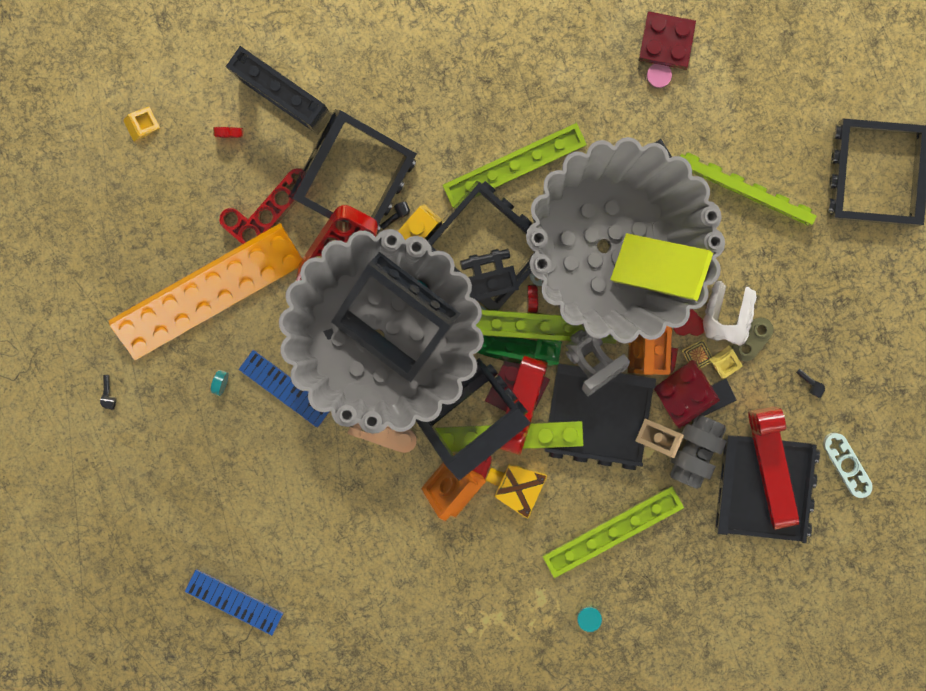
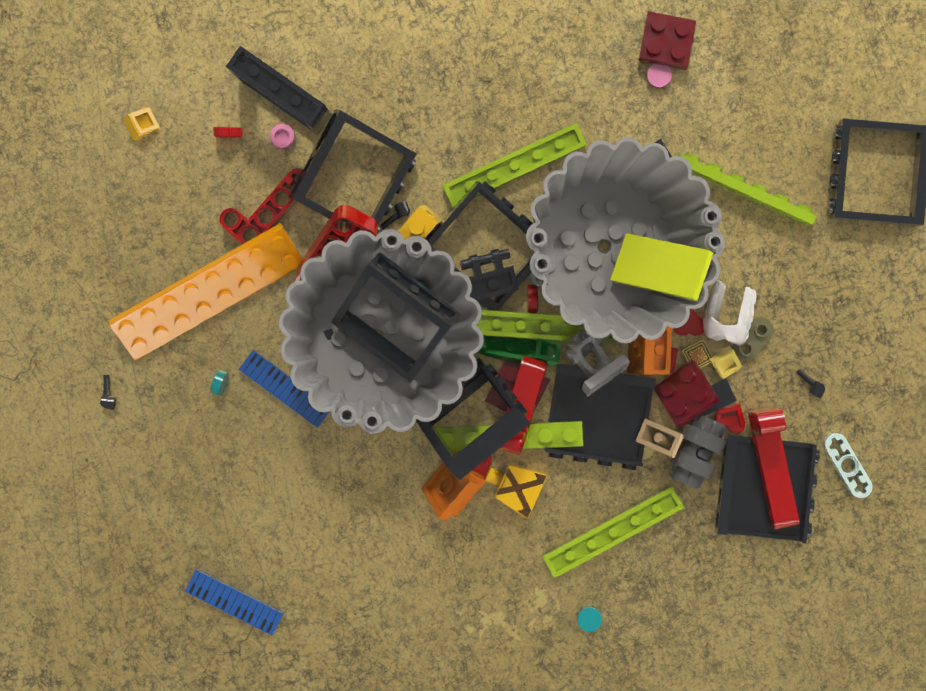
light nougat plate [347,423,417,453] -> none
none -> bright pink tile [270,124,295,150]
none -> red tile [714,403,745,434]

